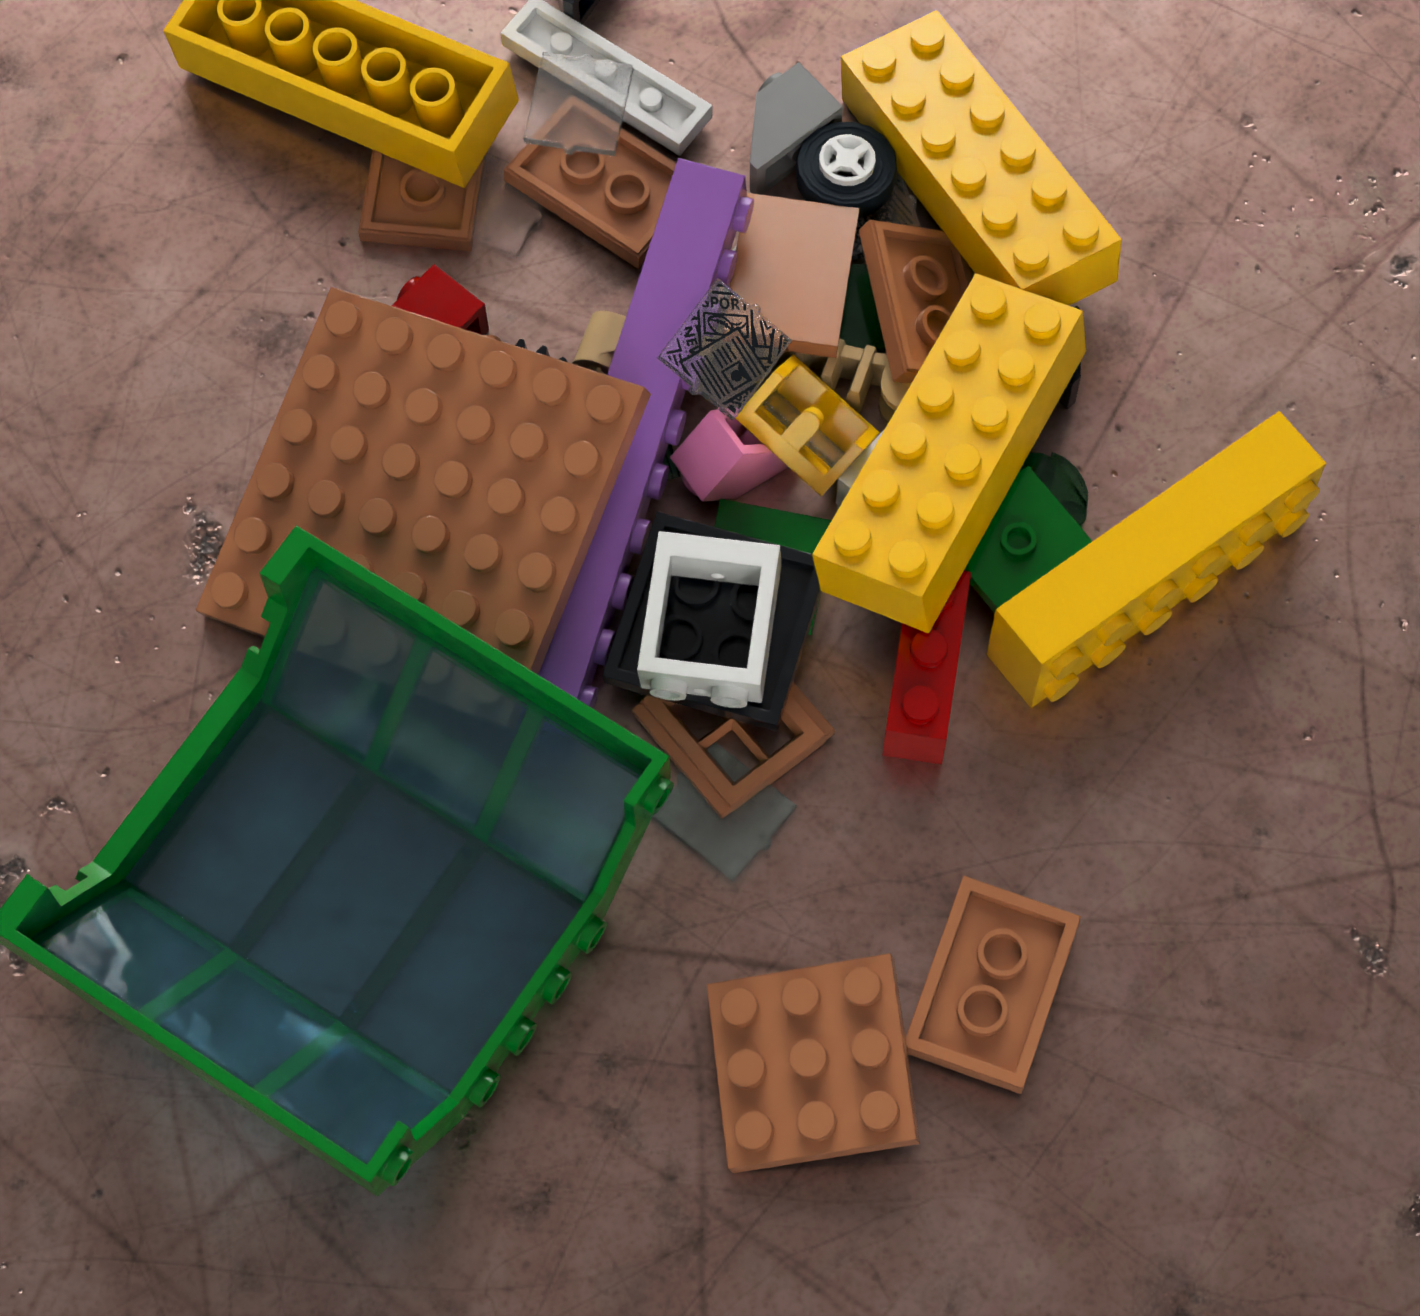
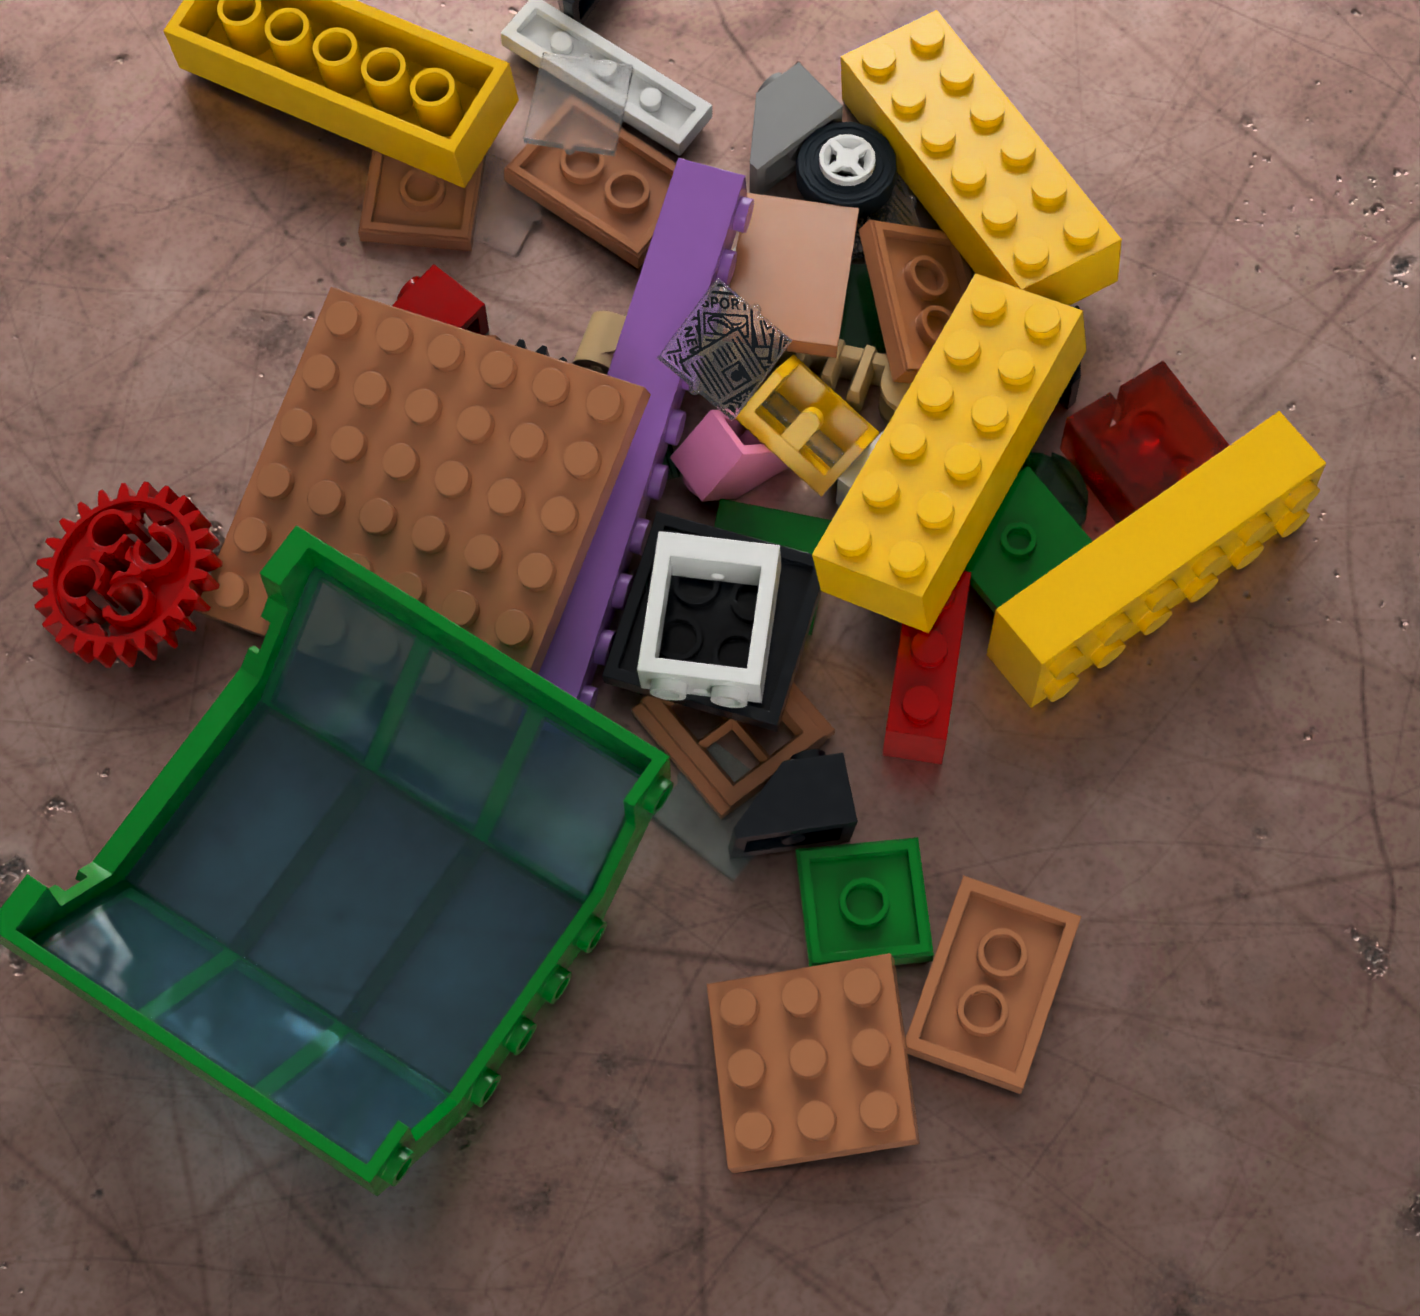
none -> red gear [33,481,223,668]
none -> black slope [728,749,858,859]
none -> green plate [795,837,934,967]
none -> clear red piece [1060,361,1229,524]

